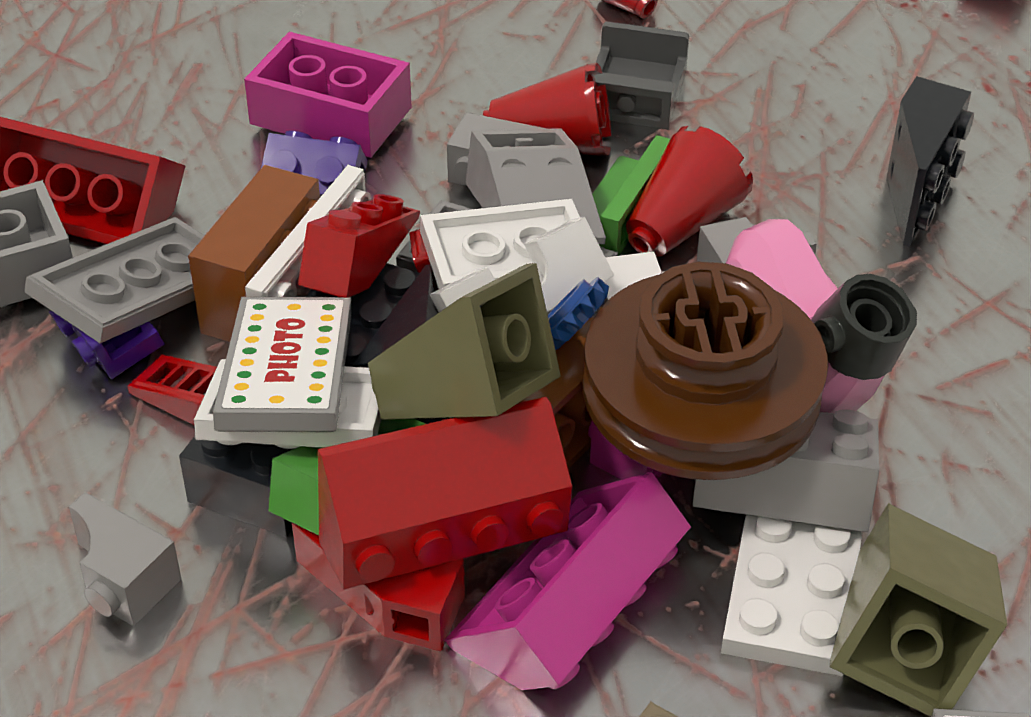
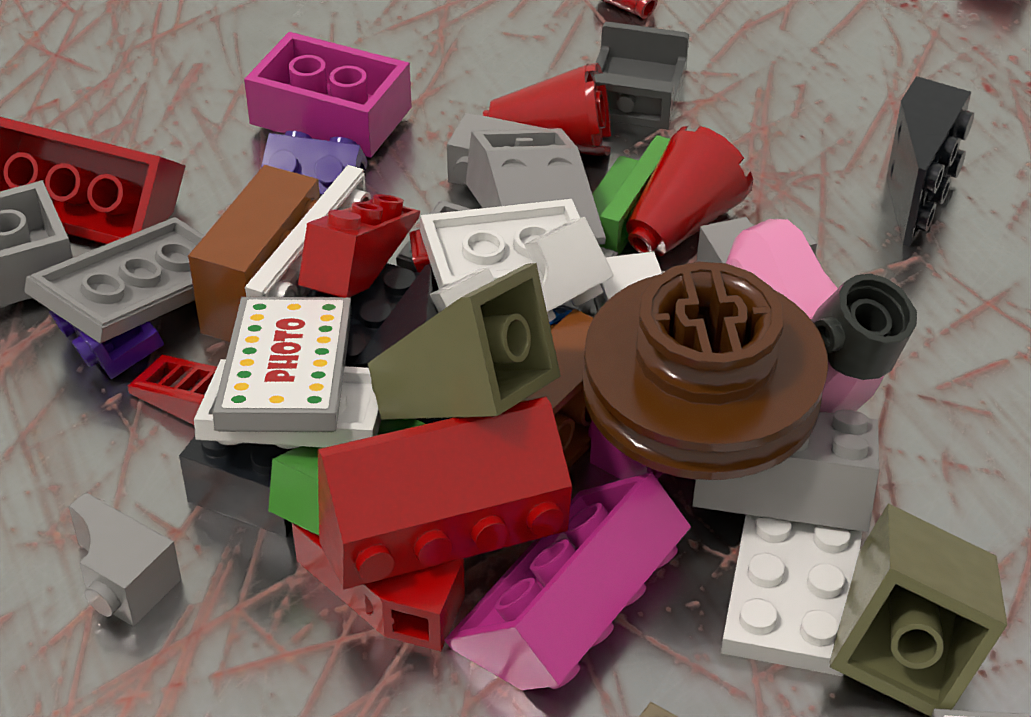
blue gear [548,277,609,350] -> none

